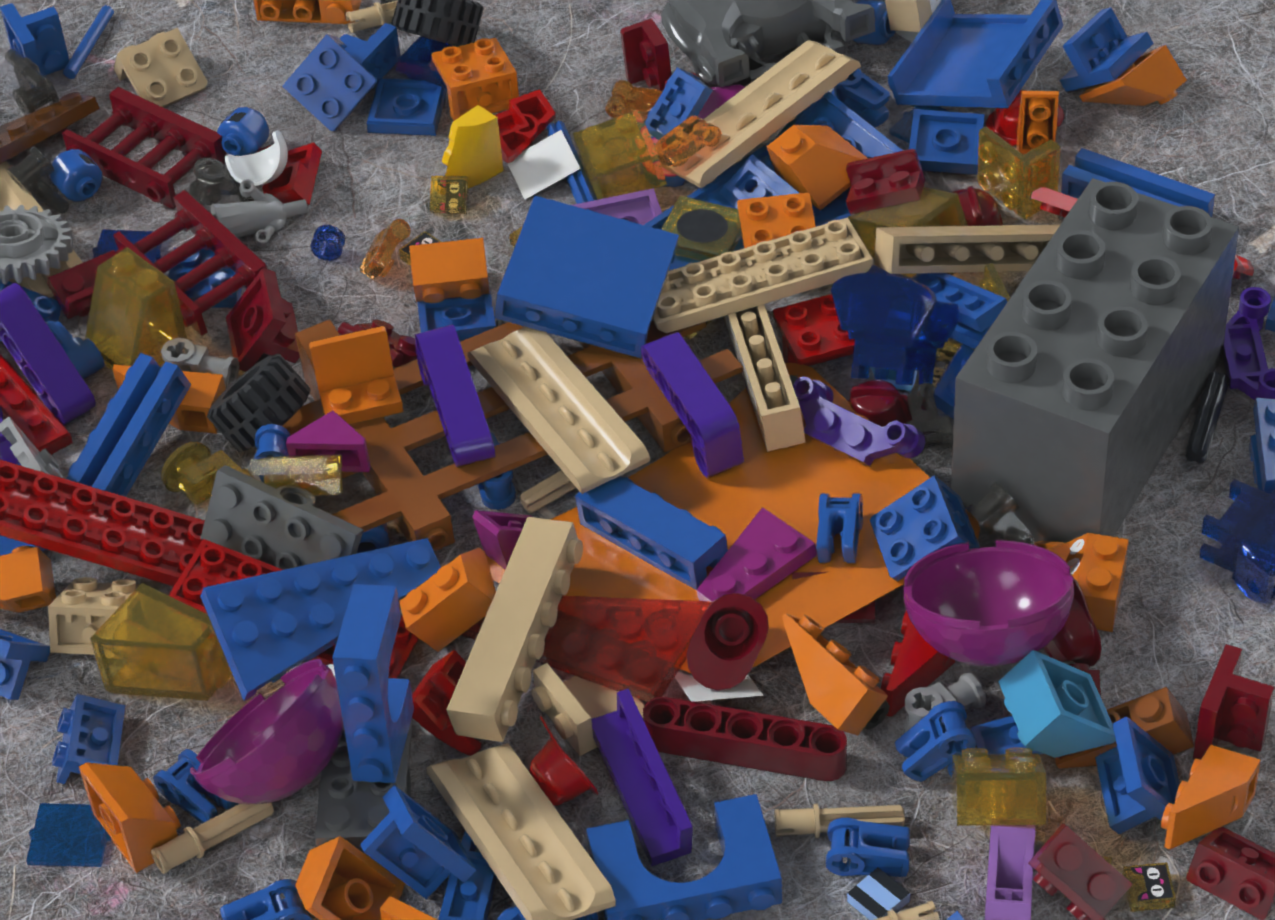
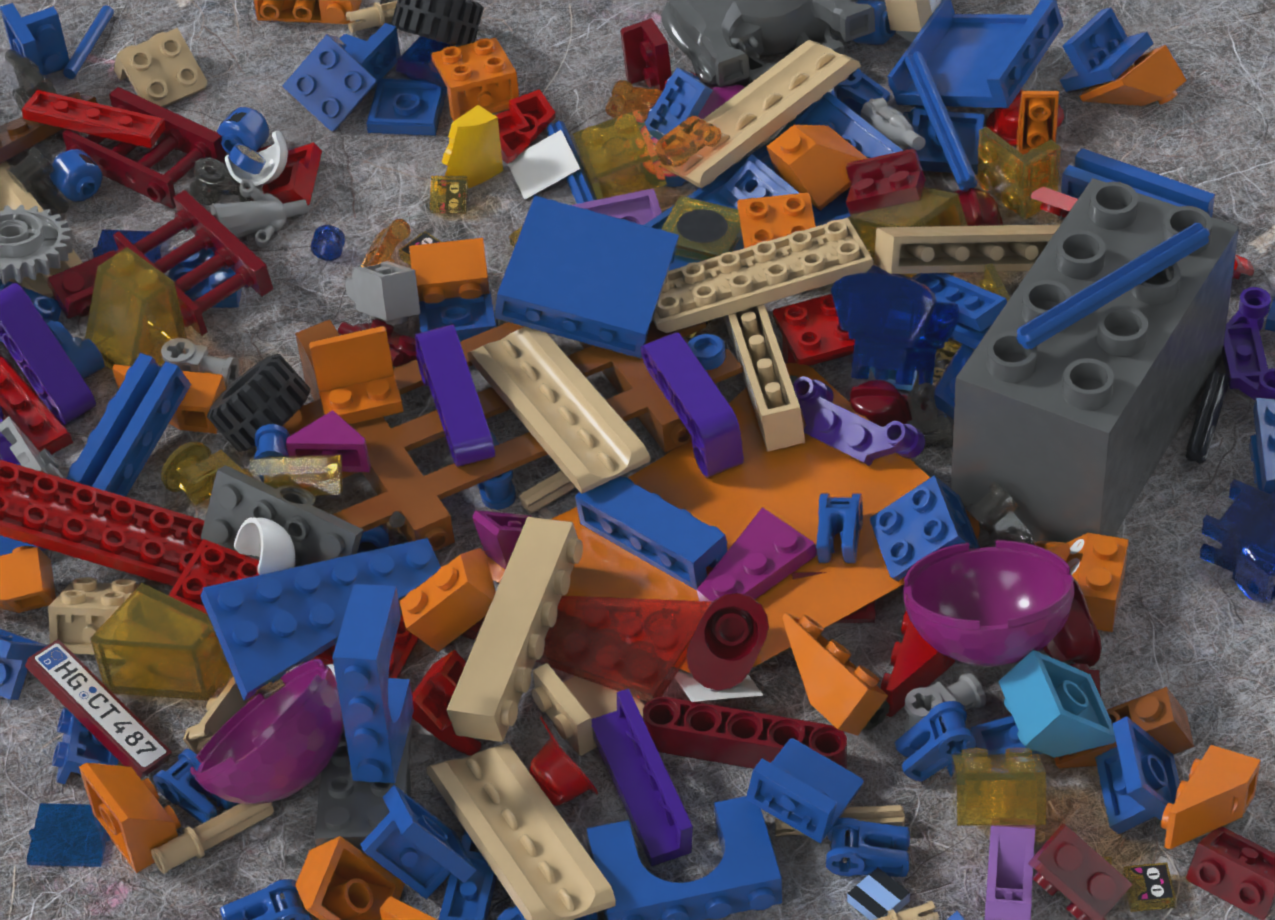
dark red bracket [226,268,300,372] -> none
dark red bracket [1193,644,1275,760] -> none
none -> red tile [22,90,166,148]
none -> tile [25,639,172,779]
none -> tan piece [183,677,251,755]
none -> blue tile [229,143,266,175]
none -> white helmet [234,518,295,575]
none -> light grey hinge [345,261,421,325]
none -> clear smoke piece [389,511,406,528]
none -> blue tile [688,334,726,370]
none -> blue bracket [746,738,864,844]
none -> light grey piece [861,98,925,151]
none -> blue axle [905,51,978,192]
none -> blue axle [1016,223,1210,350]

